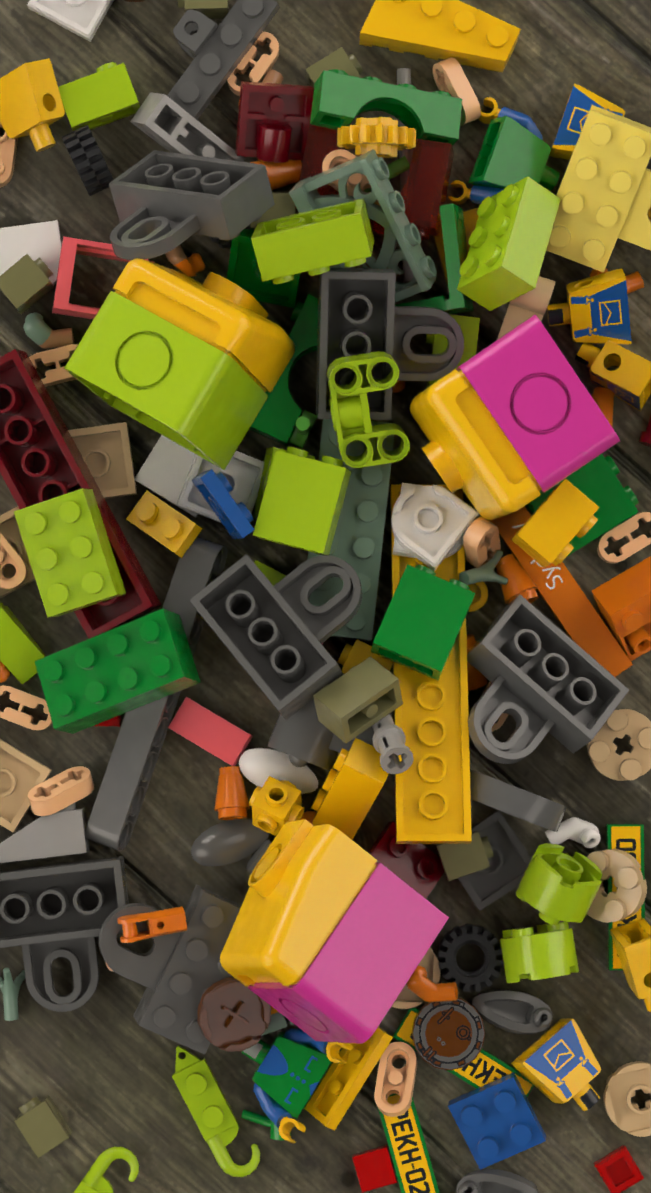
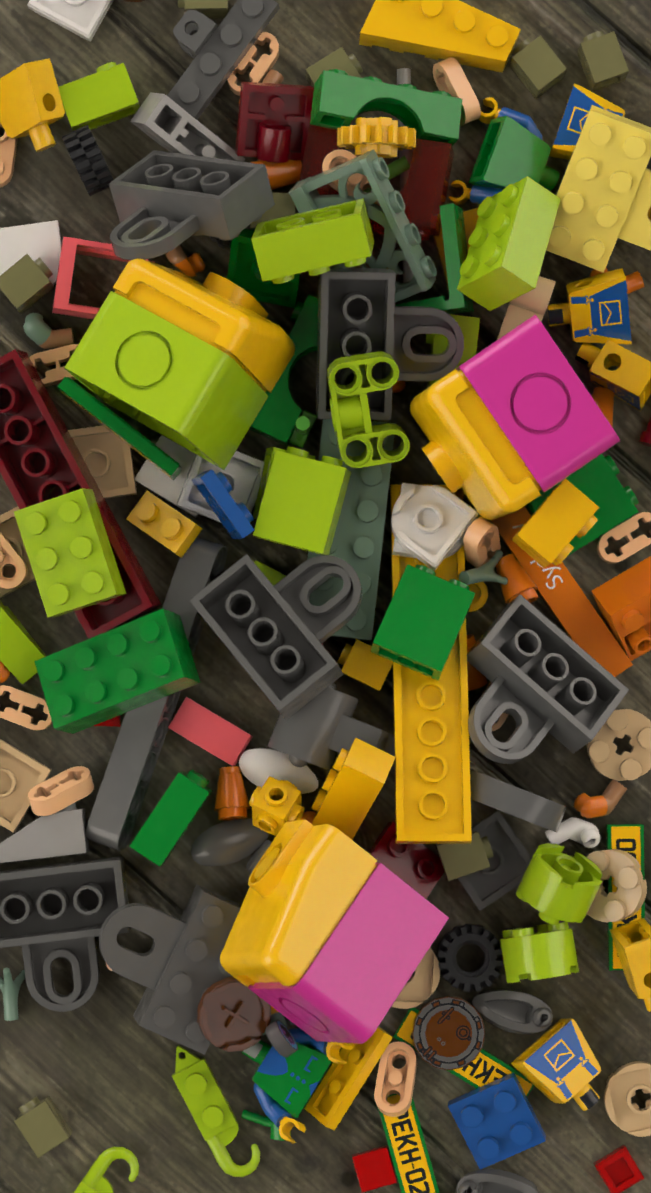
orange bar [117,906,187,943] -> none
olive brick [313,656,403,744] -> none
light grey pin [372,713,414,774] -> none
orange arm [406,966,458,1002] -> none
none -> green tile [57,377,182,480]
none -> green brick [129,769,213,867]
none -> dark grey tile [266,1019,298,1058]
none -> olive brick [510,35,567,99]
none -> arm [574,779,627,819]
none -> olive brick [577,31,629,92]

